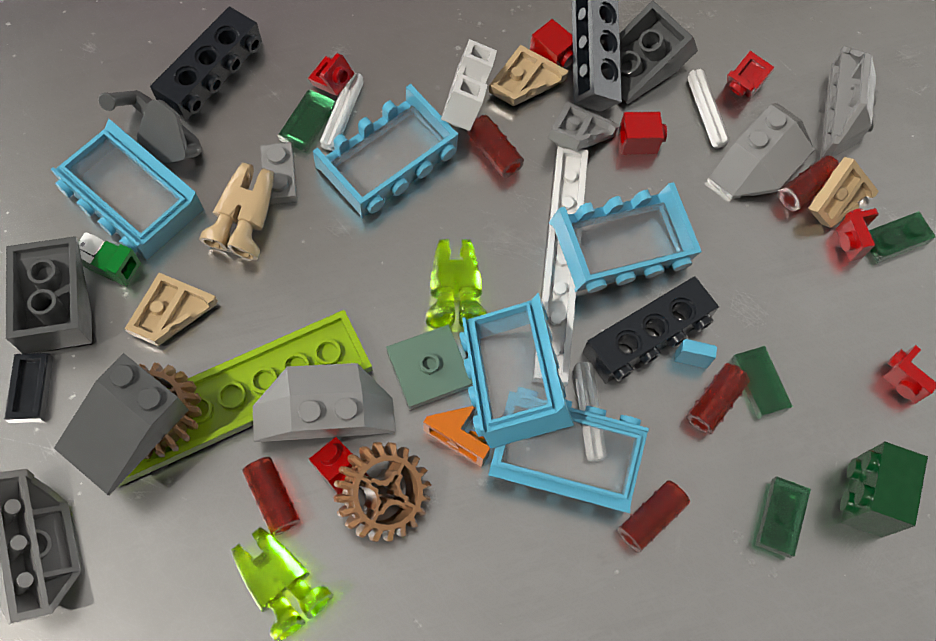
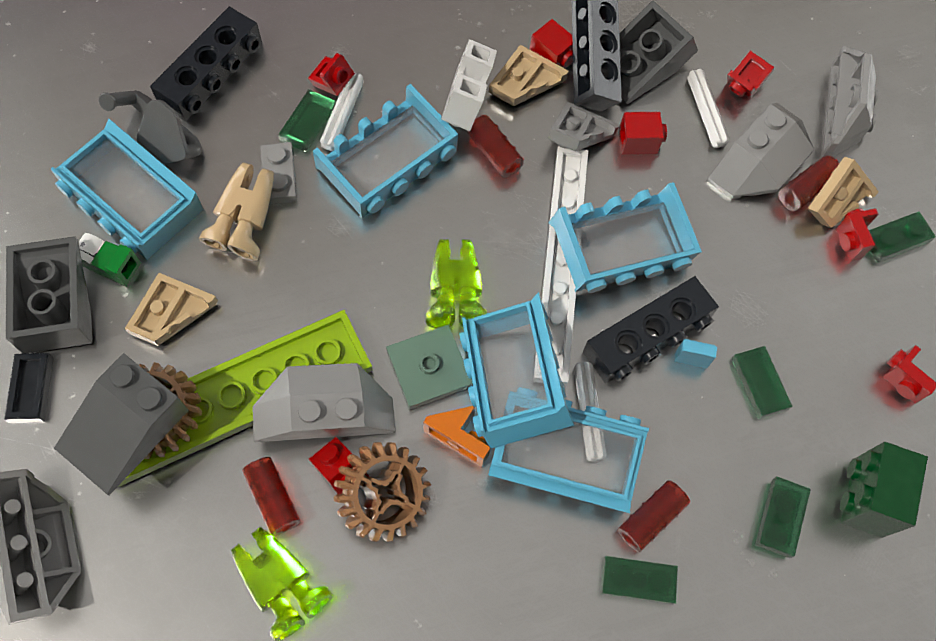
clear red axle [686,363,751,435] -> none
none -> clear green plate [600,556,678,605]

